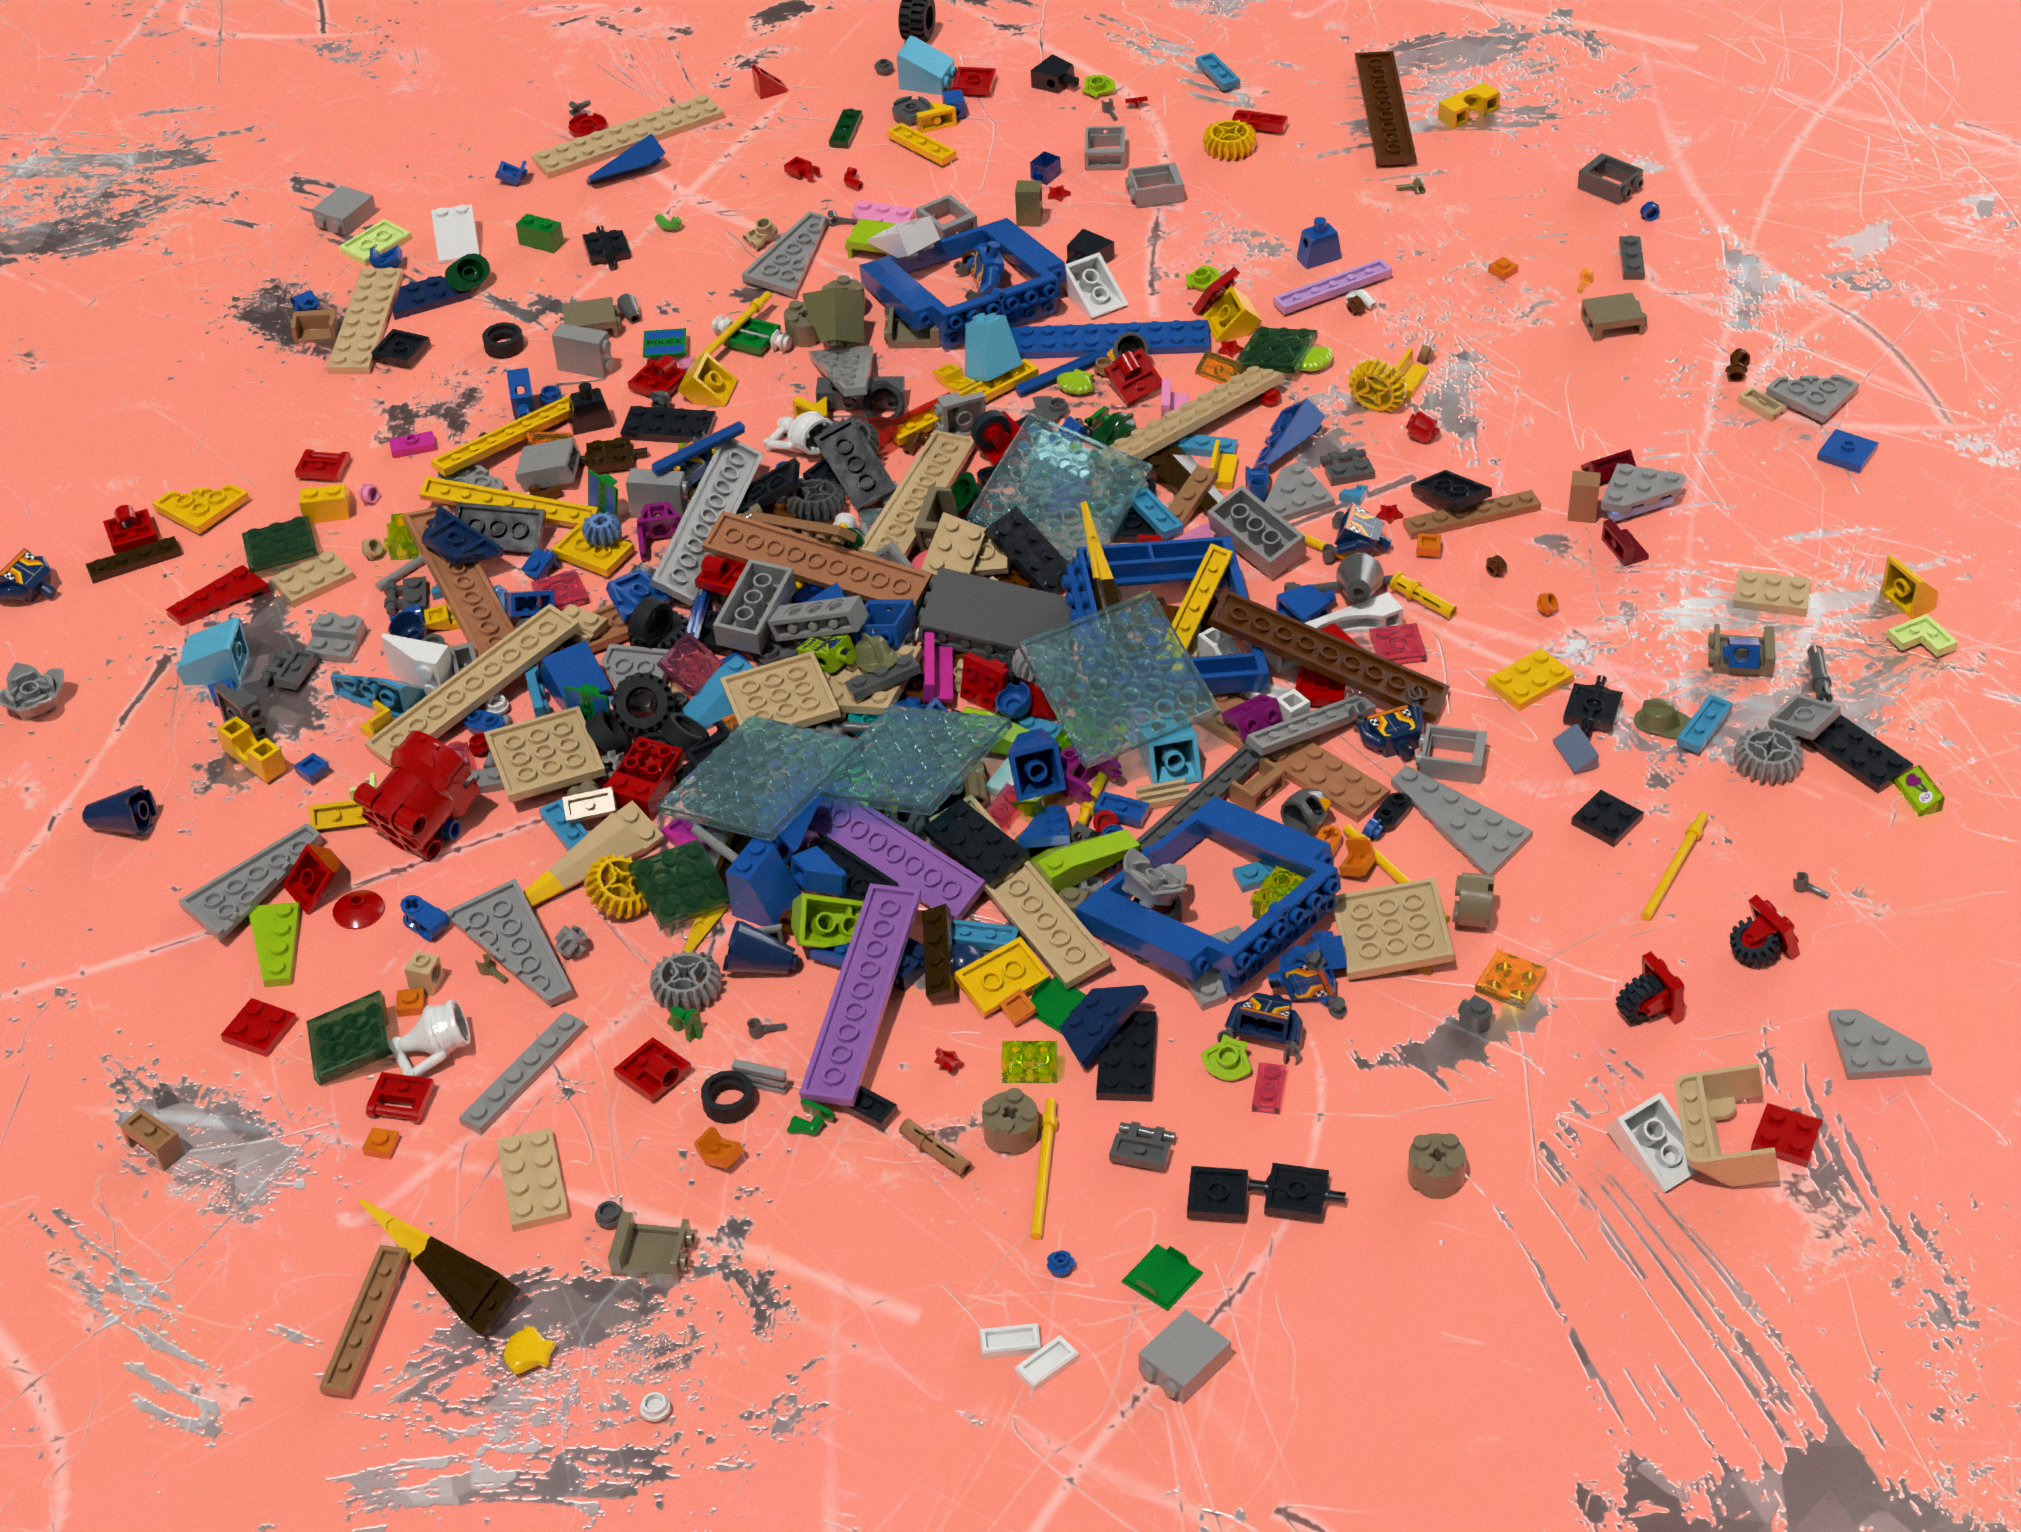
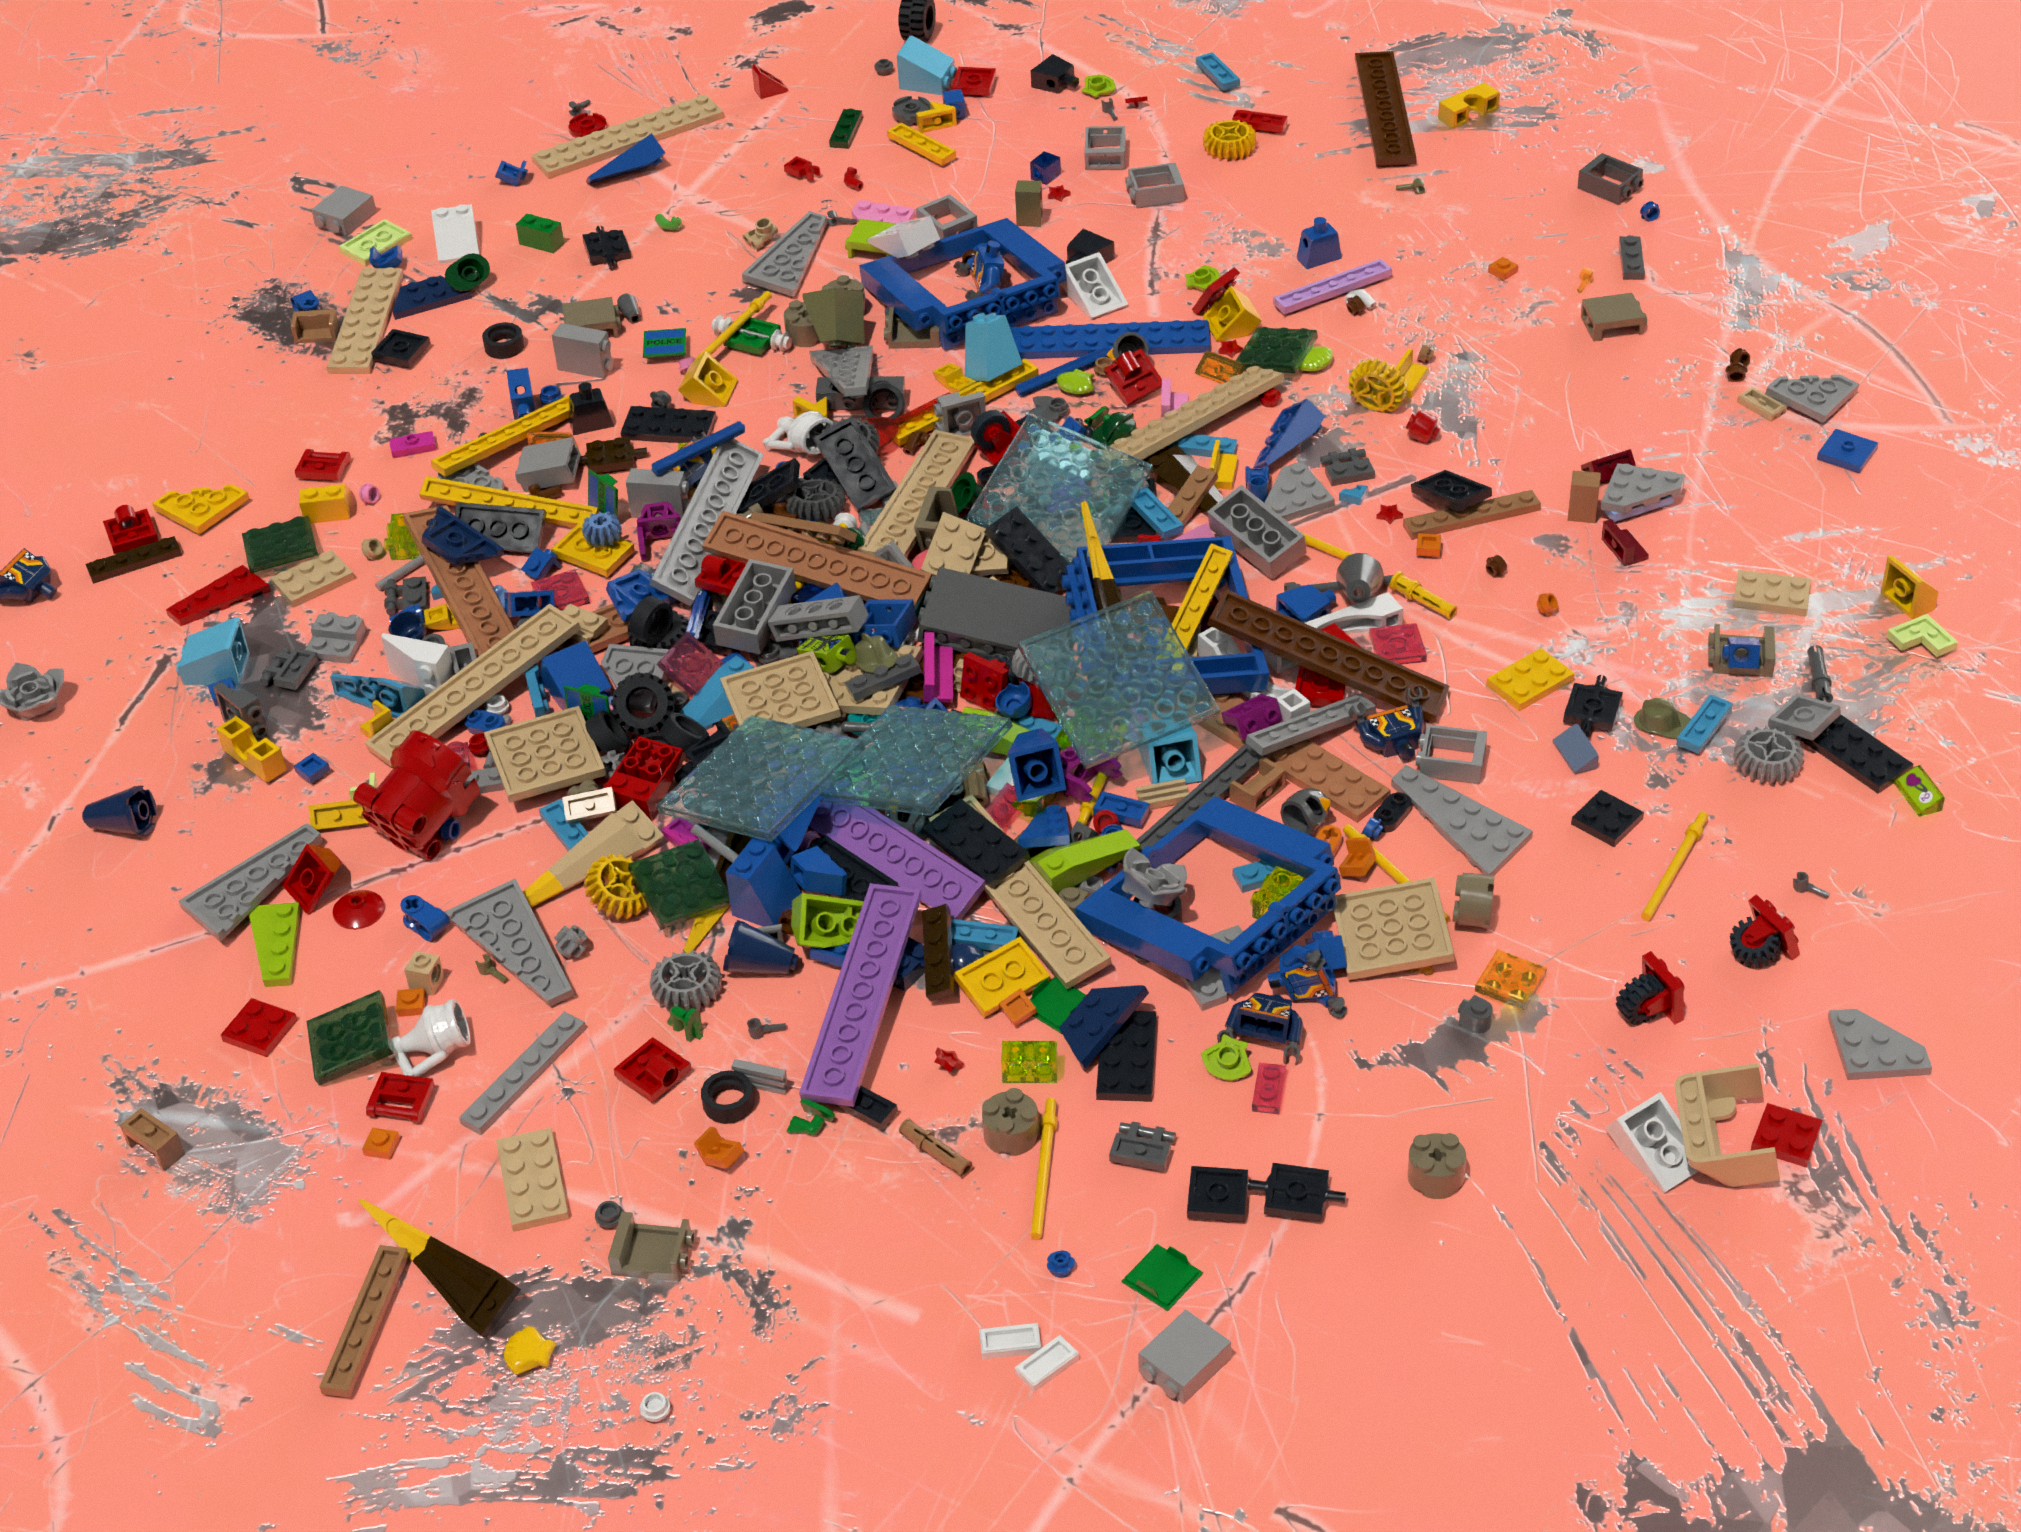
red plate [627,355,687,396] -> none
dark blue torso [1322,502,1392,563] -> none

